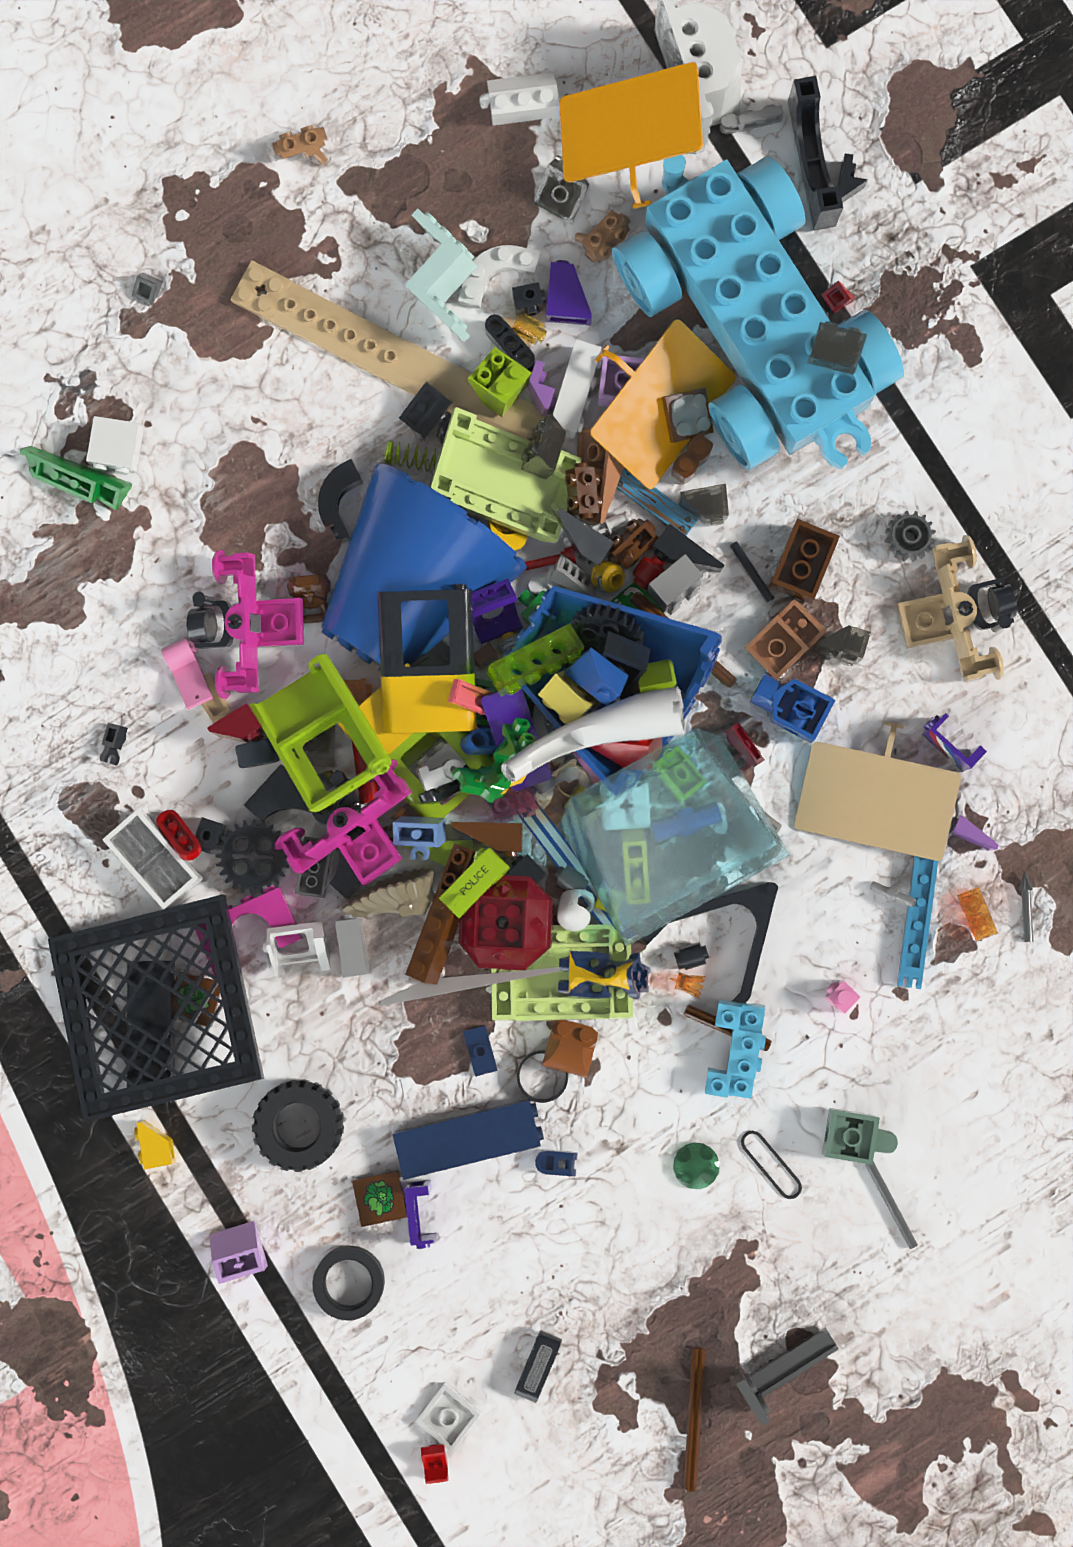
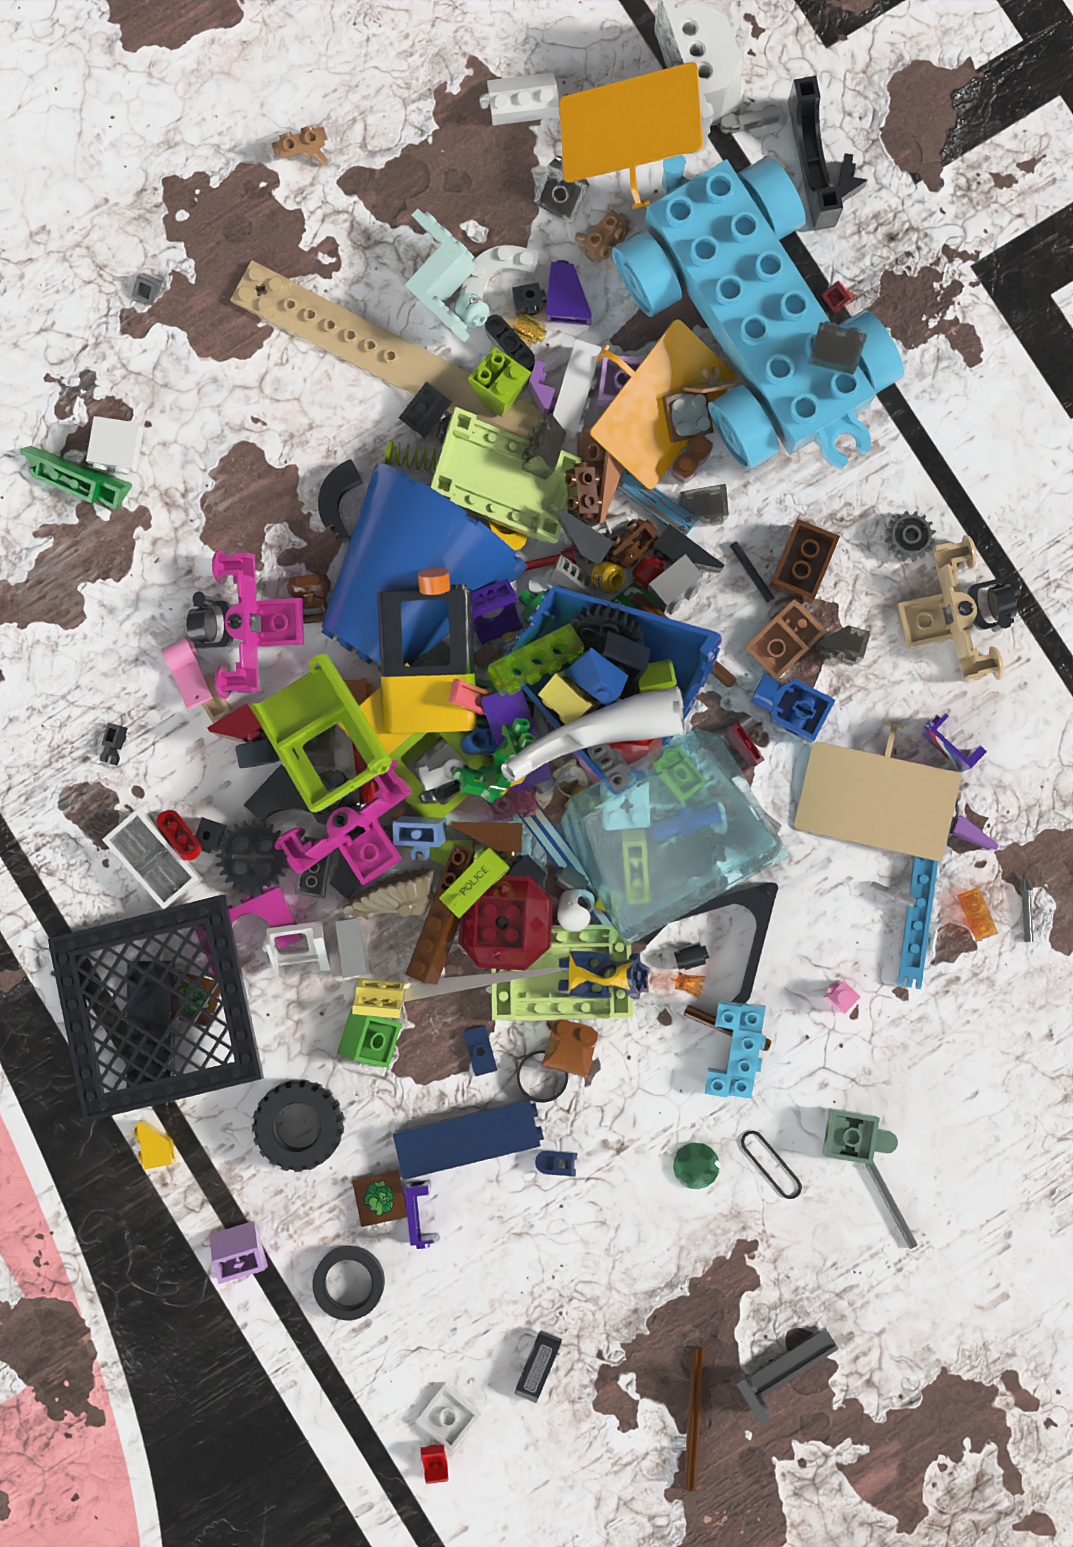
none -> bright green slope [337,1009,402,1068]
none -> light yellow slope [352,978,405,1018]
none -> orange piece [418,568,450,595]
none -> light aqua head [455,293,489,328]
none -> dark grey brick [587,743,631,791]
none -> medium nougat piece [681,367,743,393]

